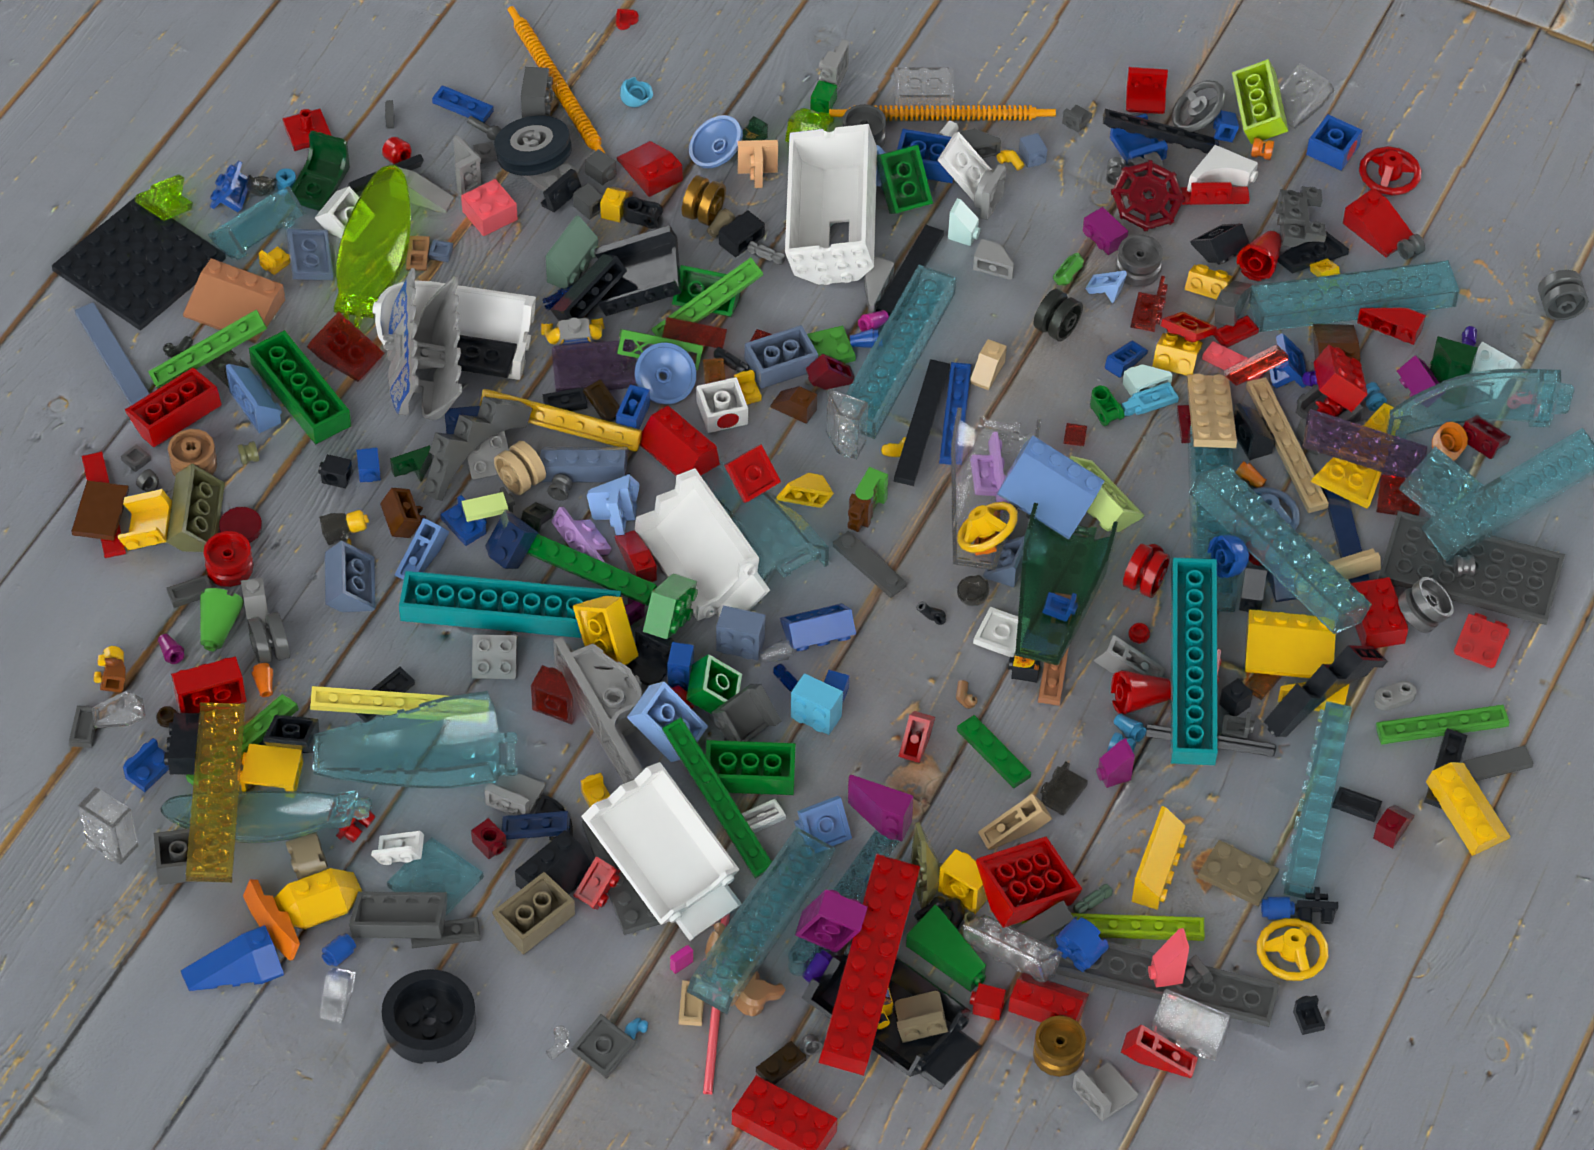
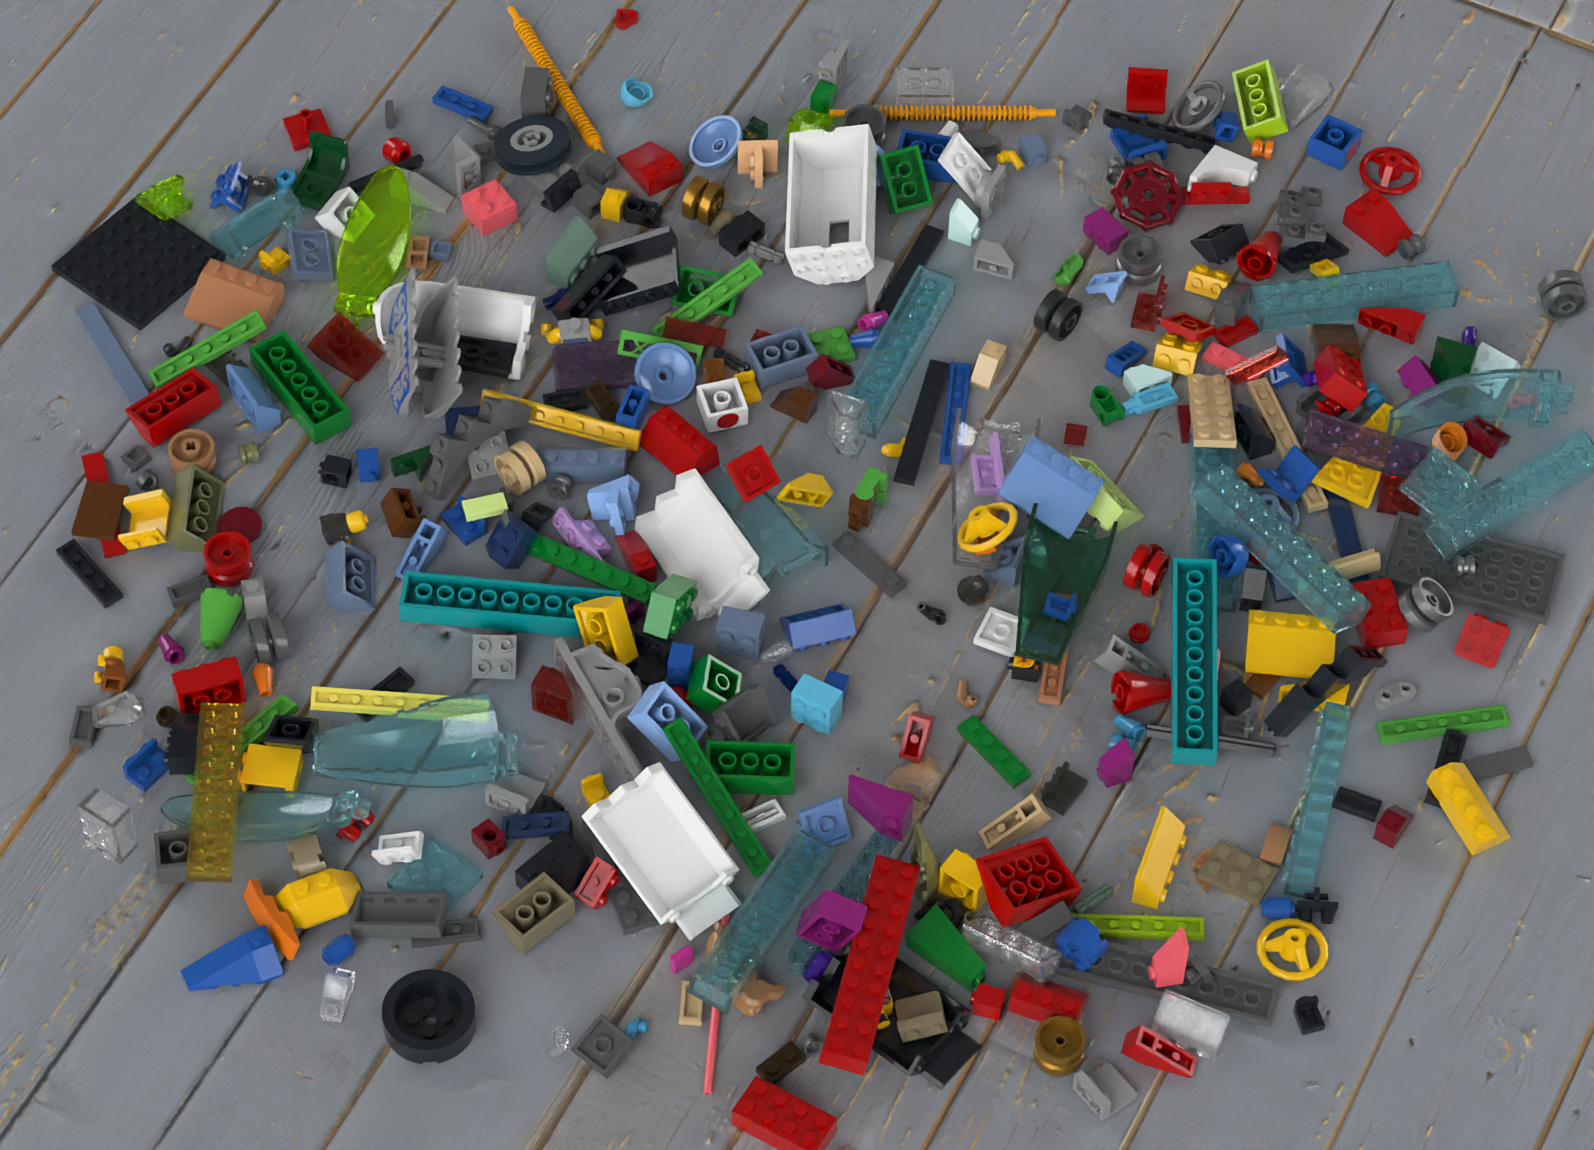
none -> black plate [56,539,123,609]
none -> blue bracket [1257,445,1320,503]
none -> medium nougat slope [1259,823,1293,867]

